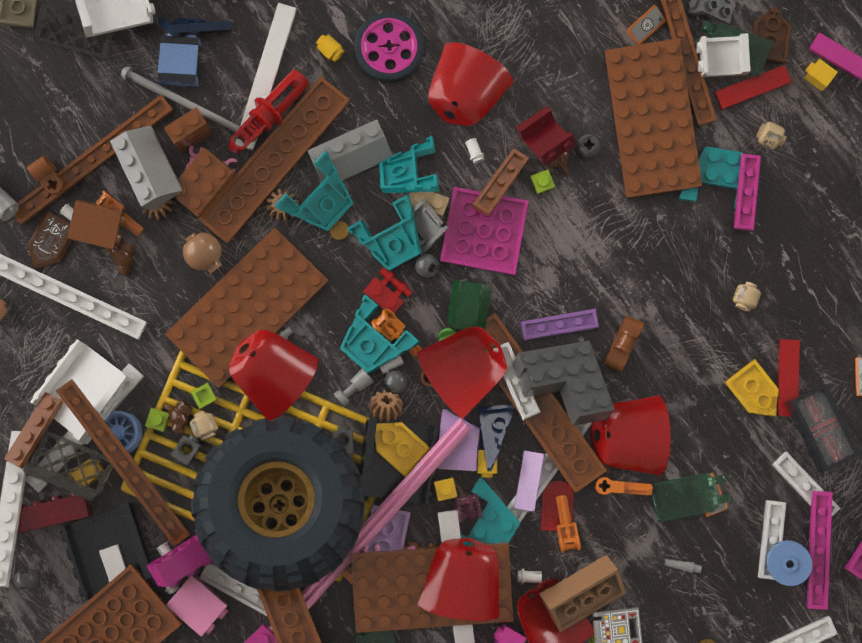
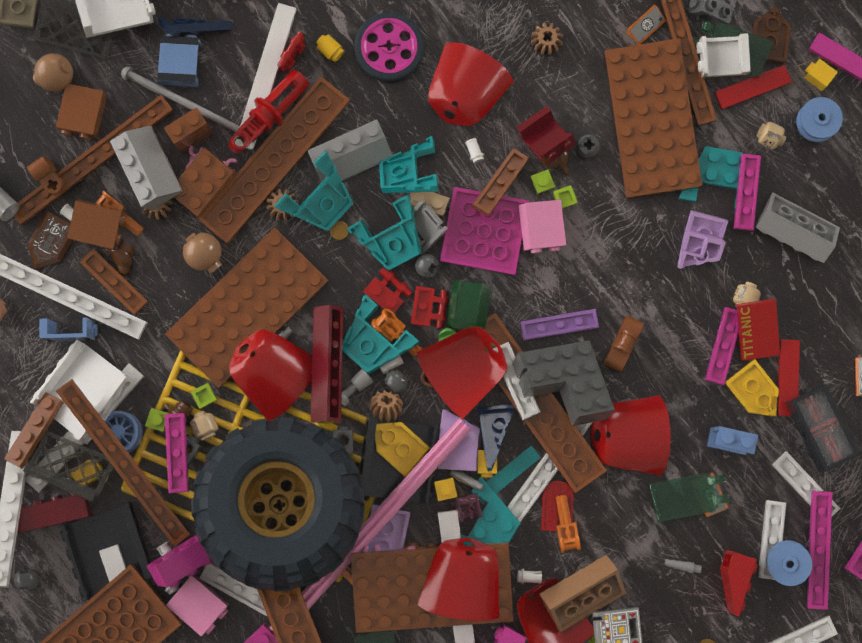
lavender slope [514,451,544,512] -> none
orange connector [595,477,653,496] -> none
none -> medium nougat brick [33,53,73,92]
none -> medium blue panel [39,318,98,342]
none -> dark orange brick [56,84,107,140]
none -> dark orange plate [80,249,148,316]
none -> dark pink tile [165,413,189,493]
none -> red plate [277,32,306,74]
none -> dark red brick [311,305,343,424]
none -> red plate [411,286,449,329]
none -> light grey animal [450,470,484,490]
none -> teal sticker [474,446,541,505]
none -> bright pink brick [519,200,566,253]
none -> medium nougat gear [531,22,563,55]
none -> lime plate [553,185,578,209]
none -> lavender slope [677,210,728,268]
none -> dark pink tile [705,307,739,386]
none -> medium blue panel [707,426,758,455]
none -> red slope [720,550,757,616]
none -> red tile [736,299,780,361]
none -> light grey slope [756,192,840,263]
none -> medium blue wheel [796,97,843,142]

